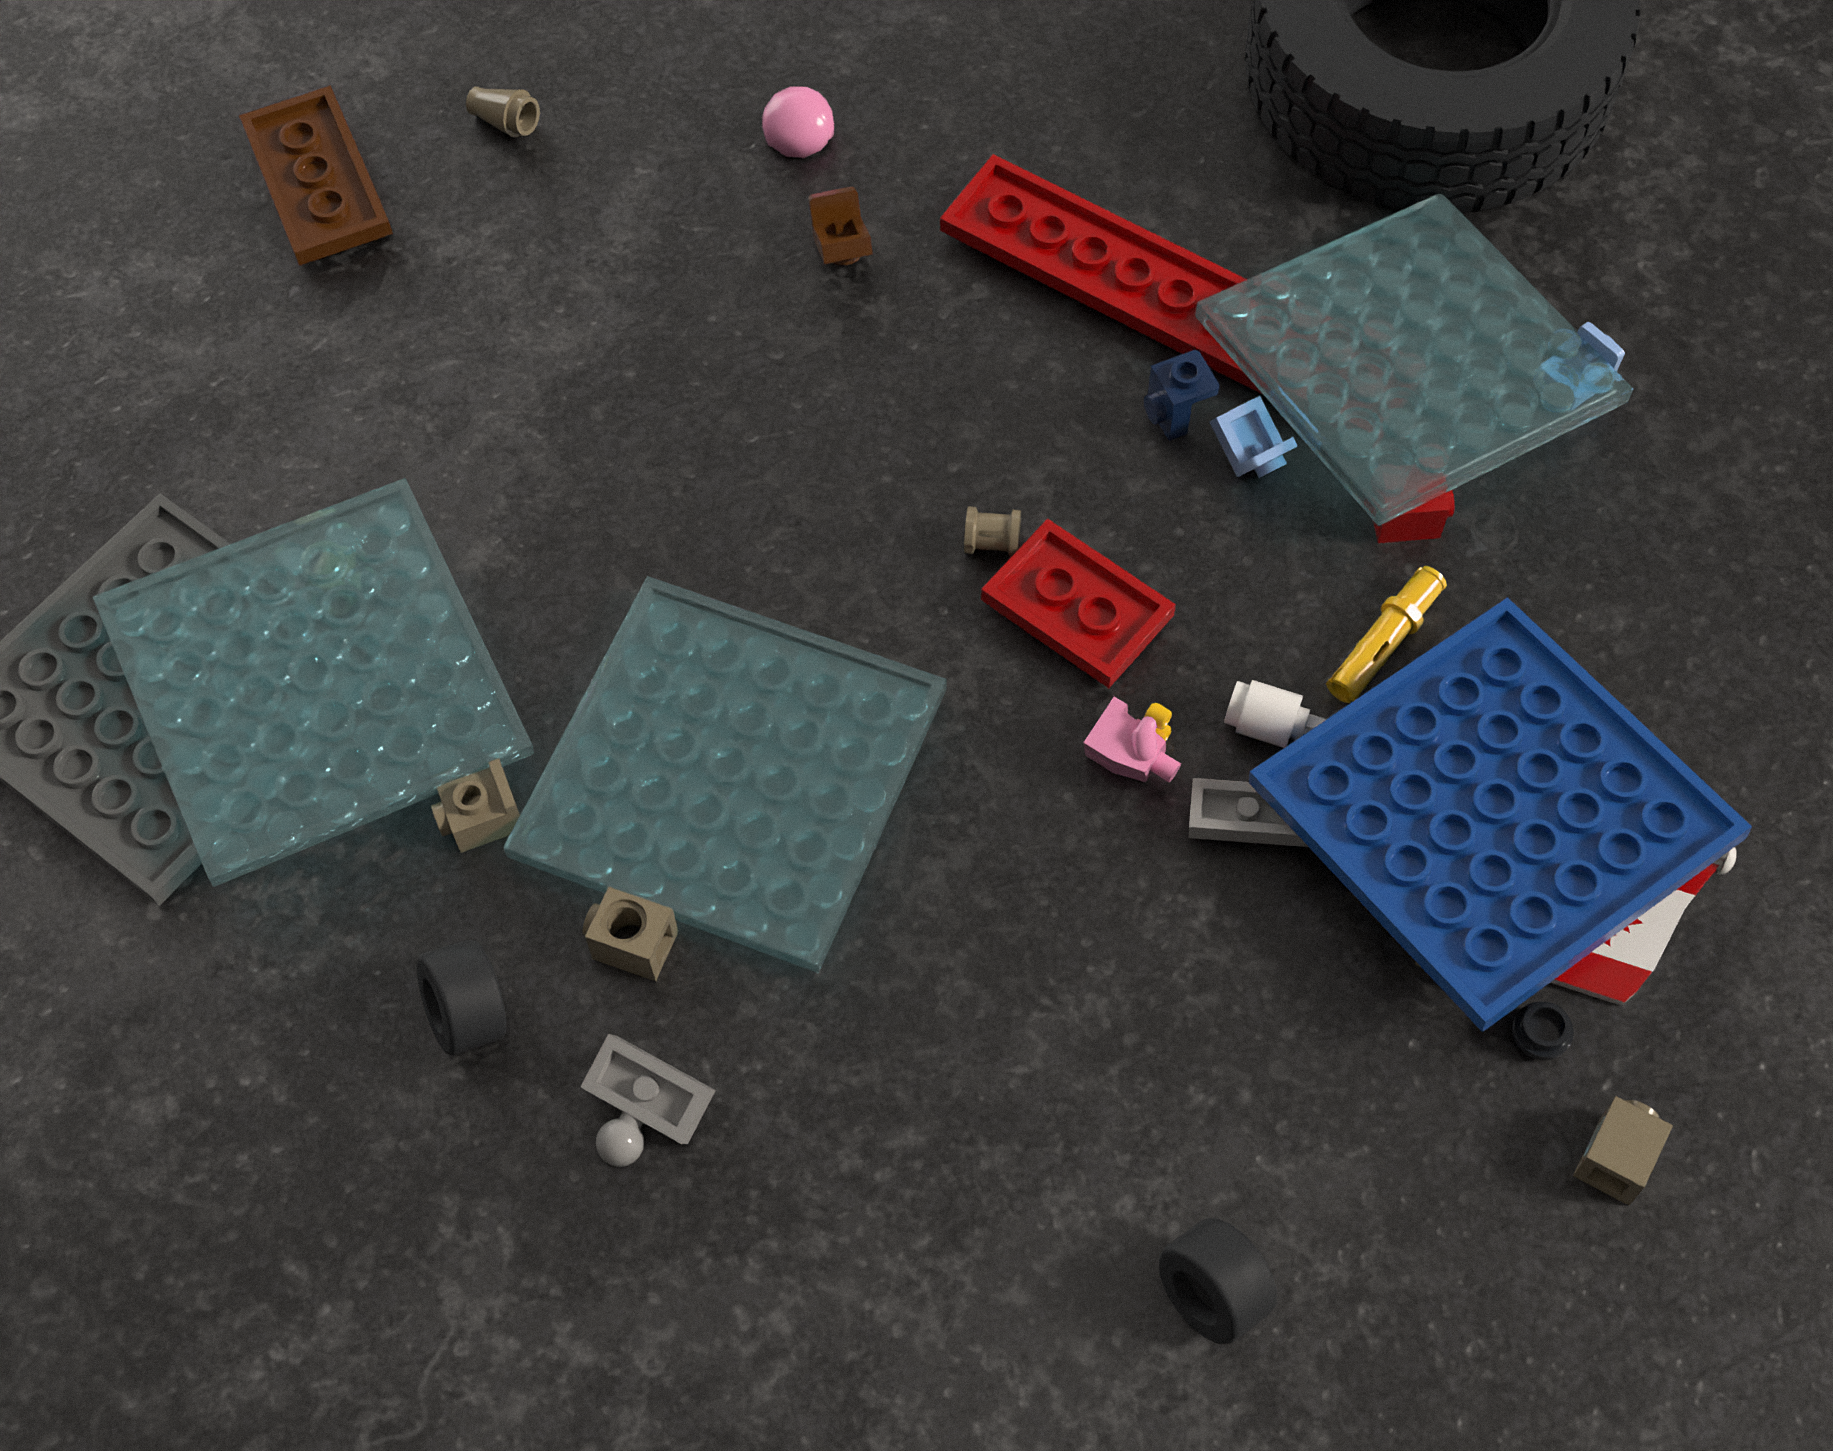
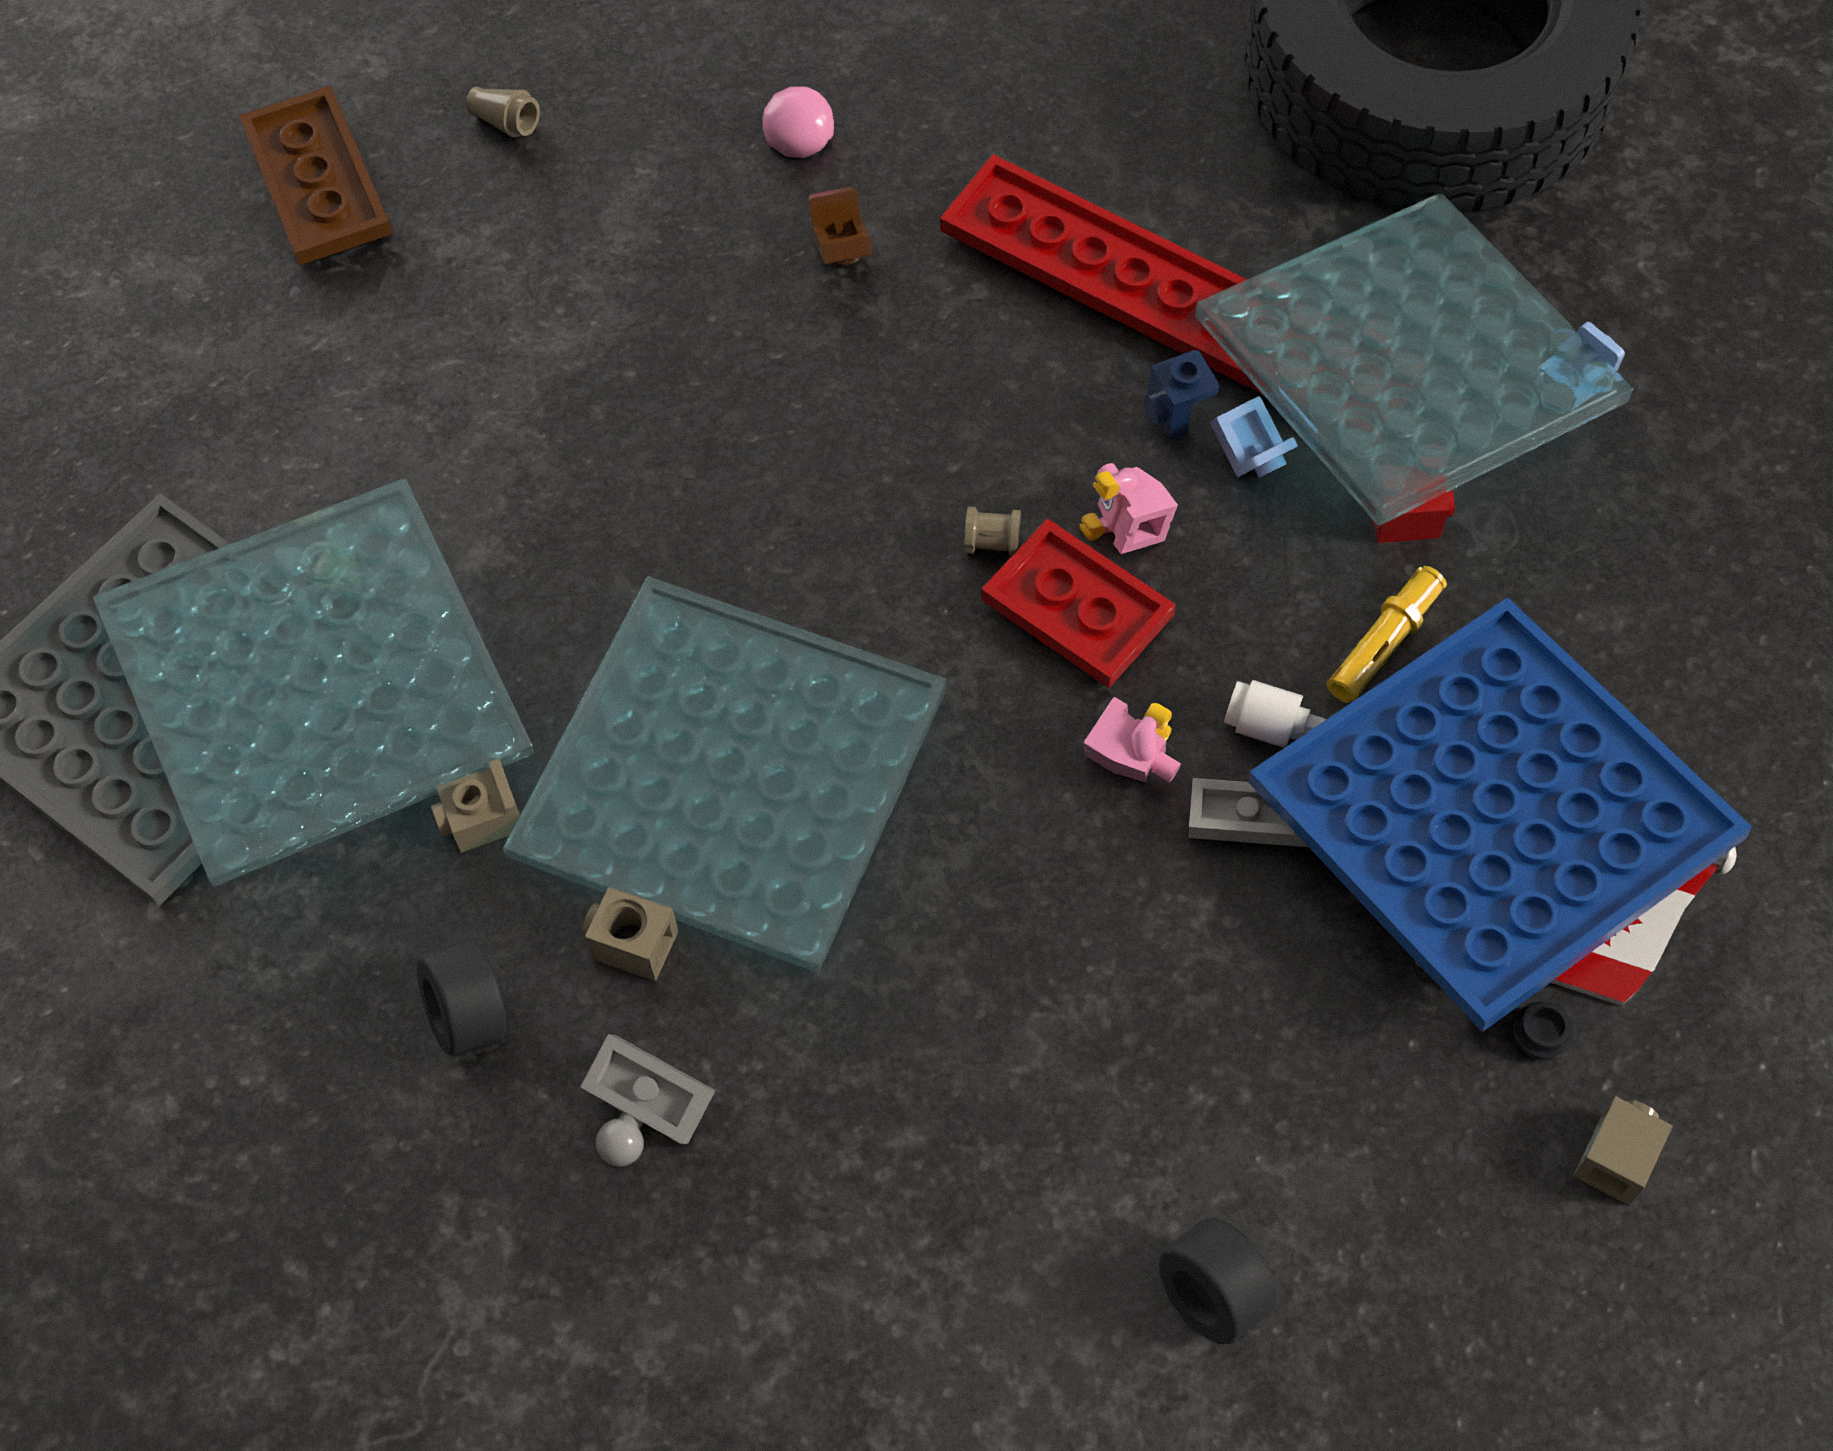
none -> bright pink piece [1079,463,1178,554]

